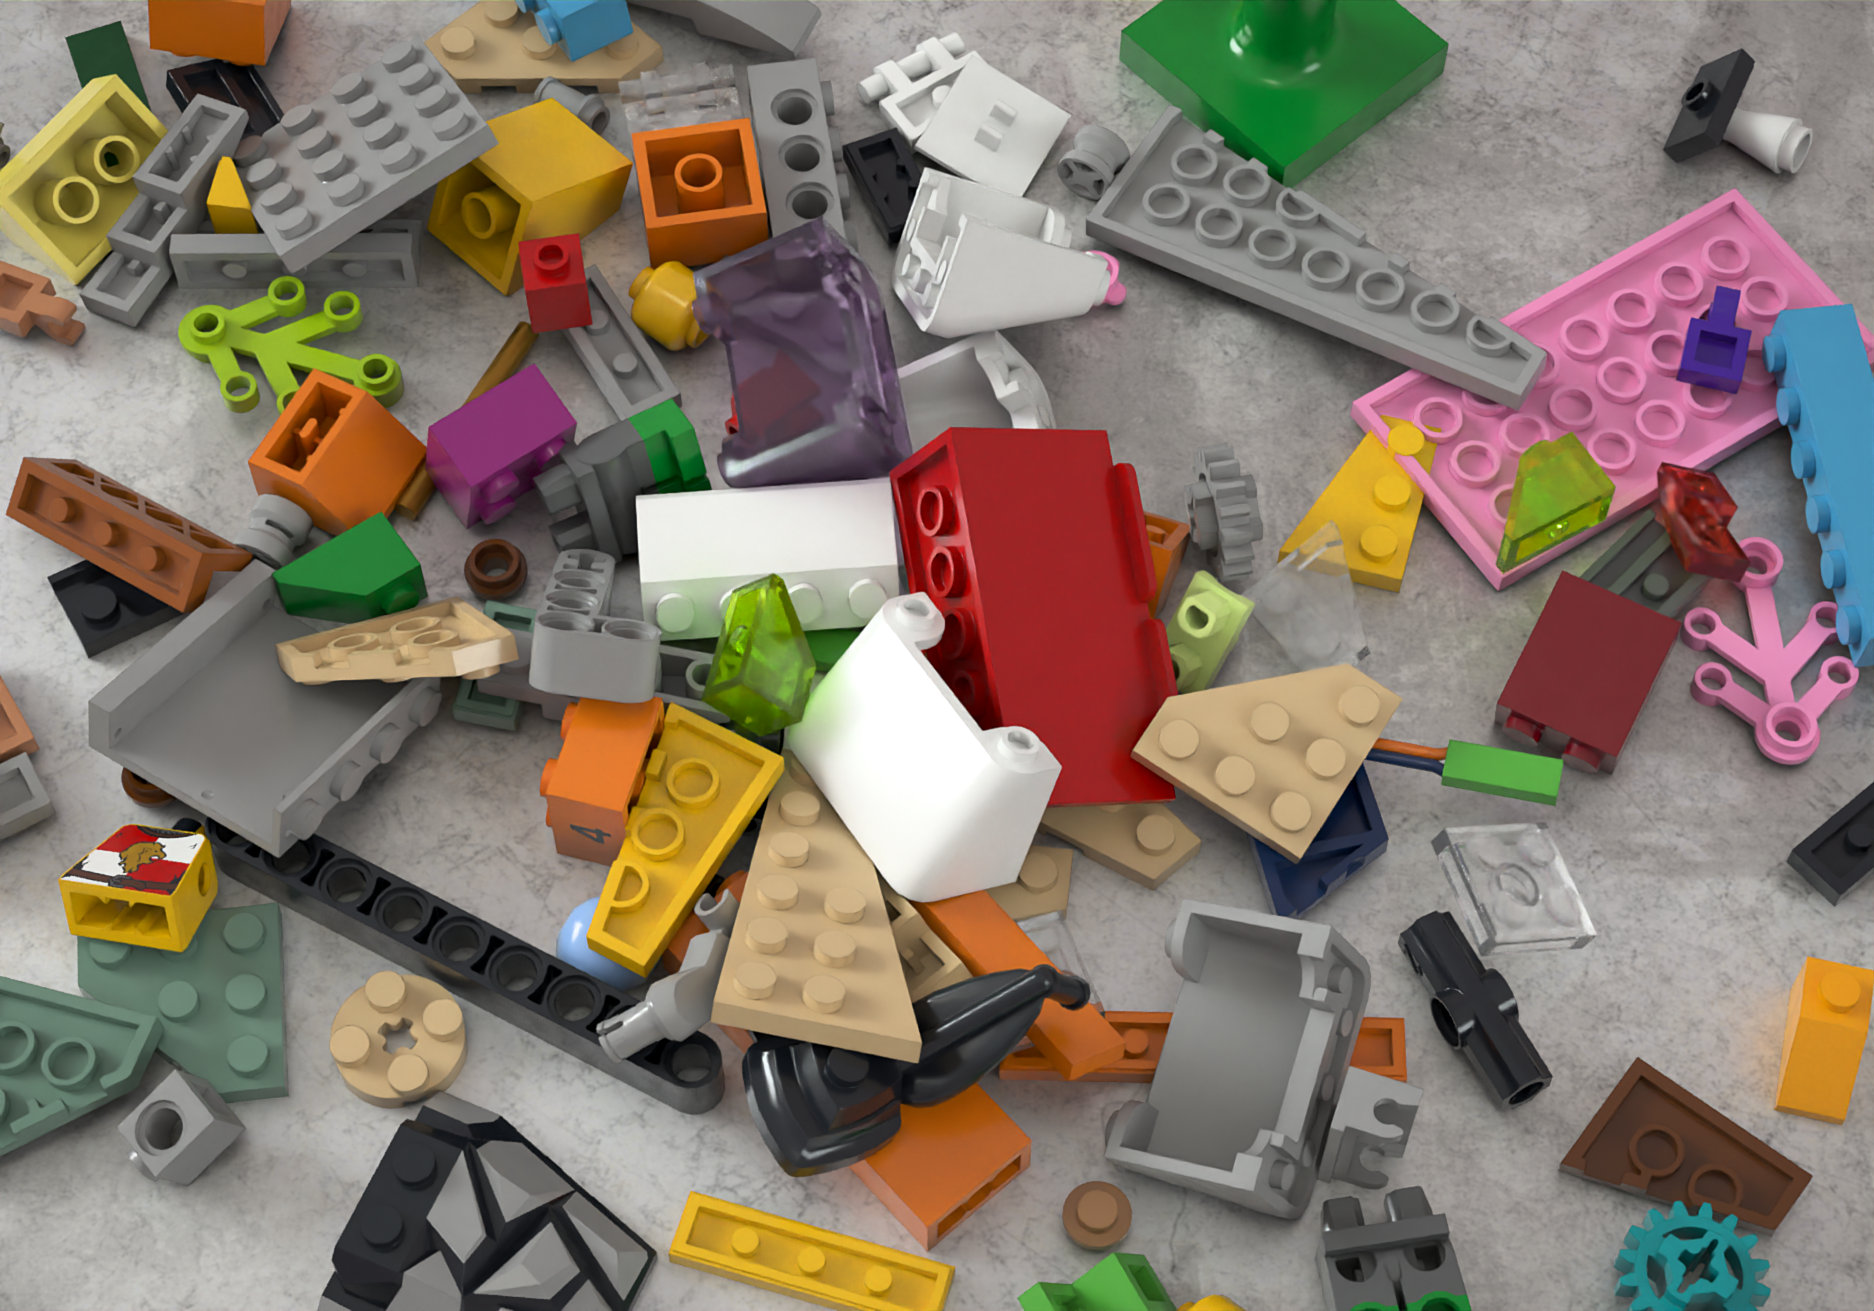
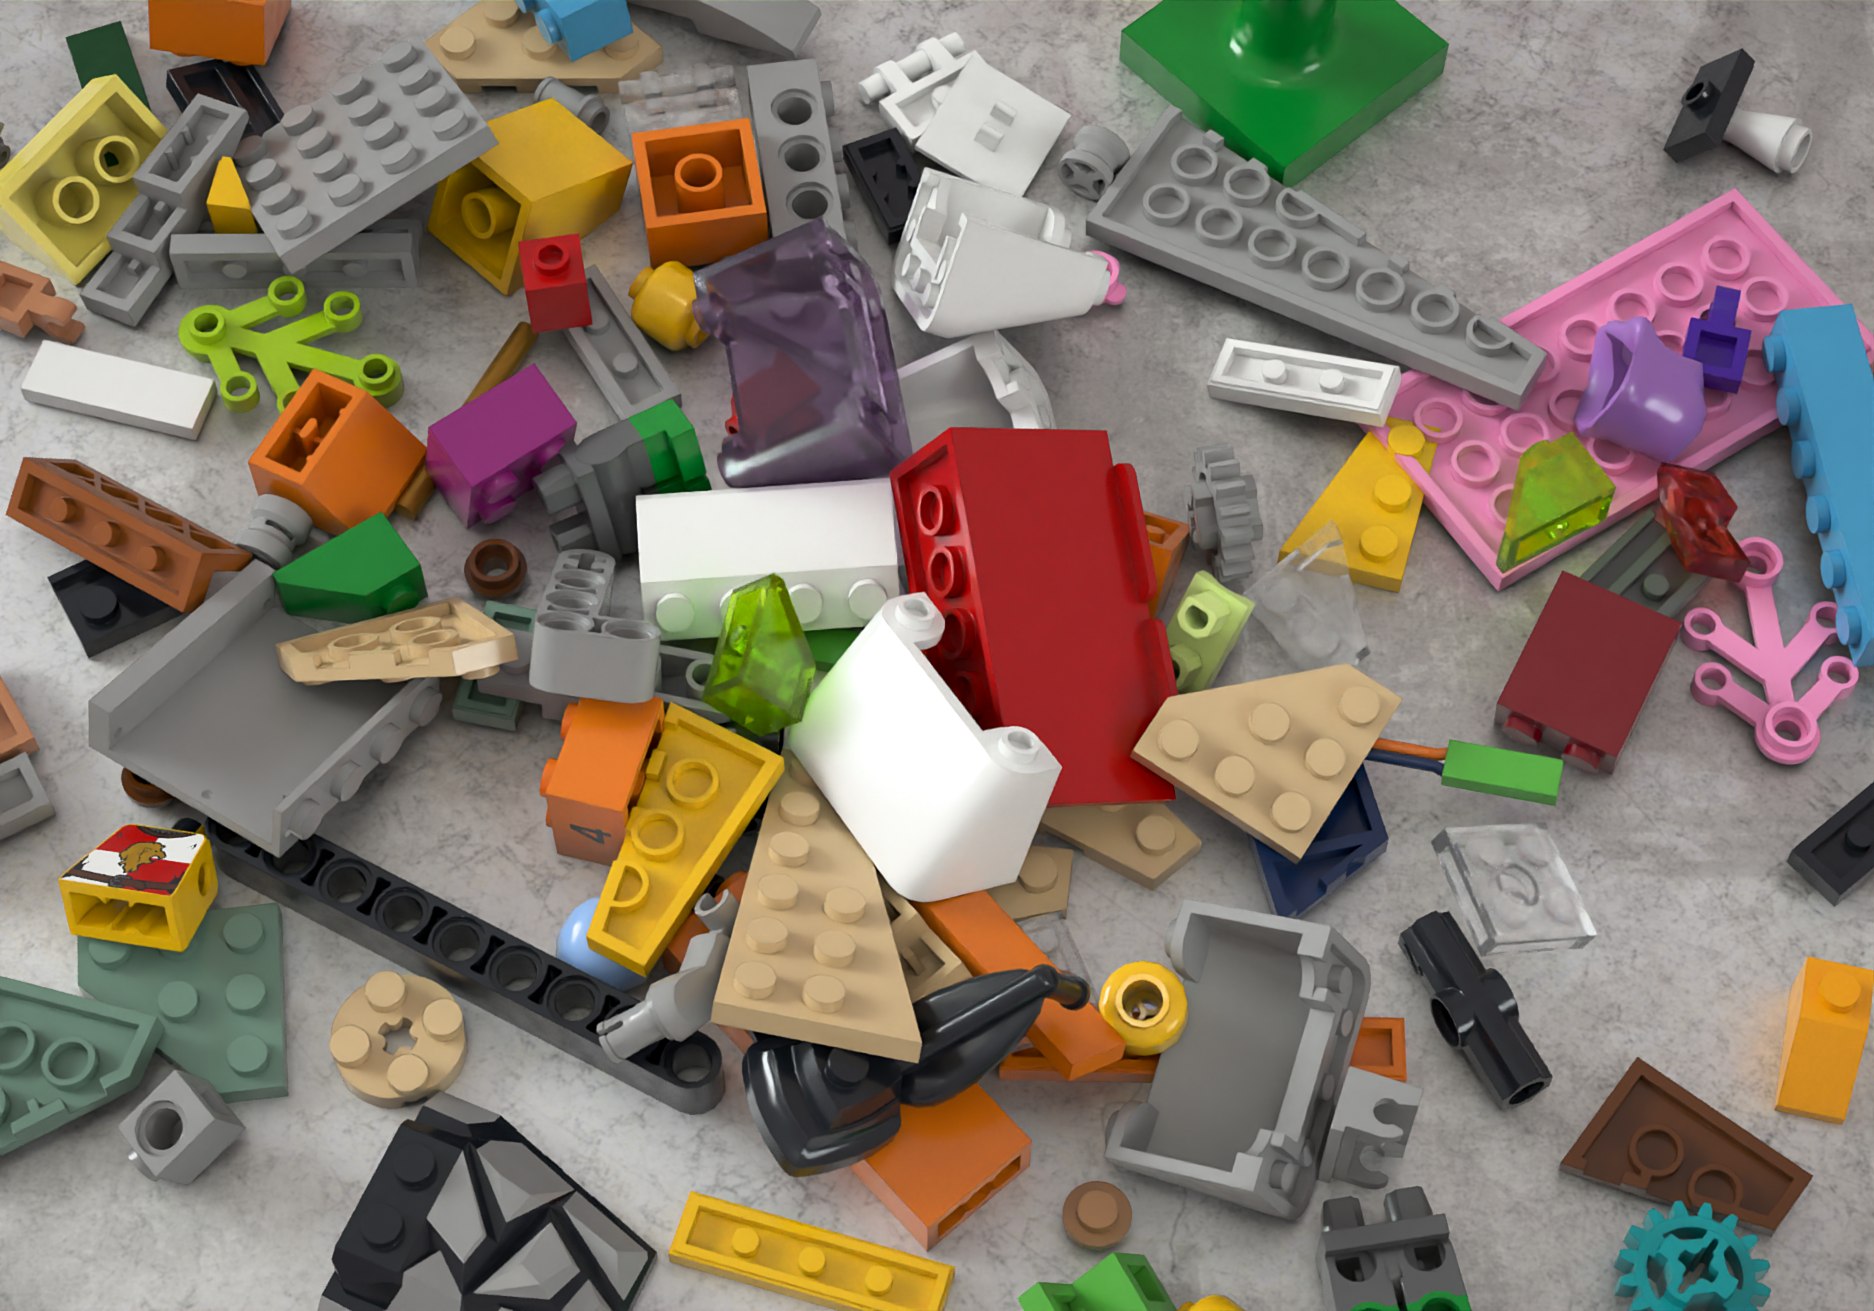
none -> white tile [20,340,218,440]
none -> yellow head [1098,960,1189,1056]
none -> white tile [1207,338,1402,427]
none -> medium lavender piece [1573,316,1708,463]

